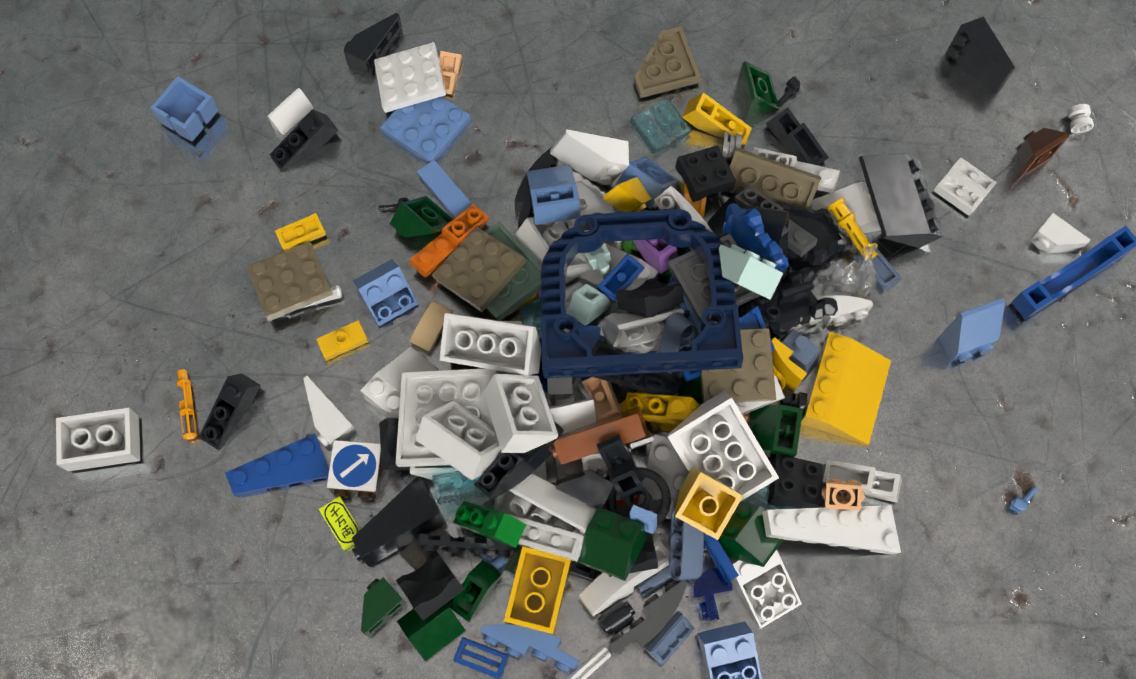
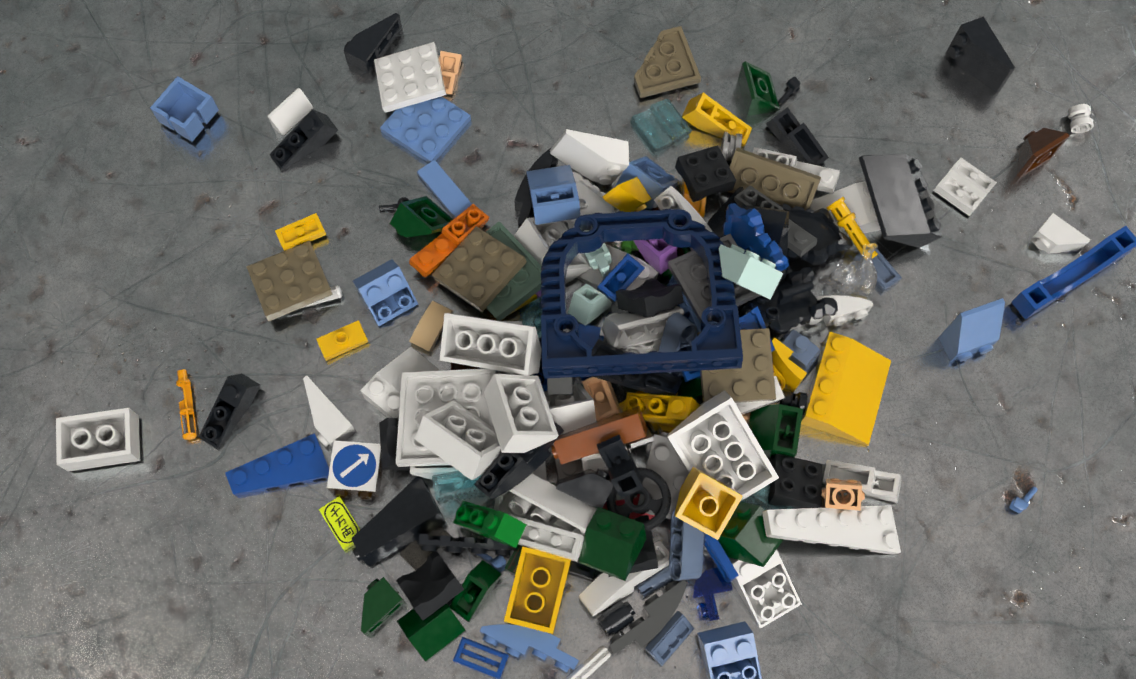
light blue tile [630,505,657,534] -> none

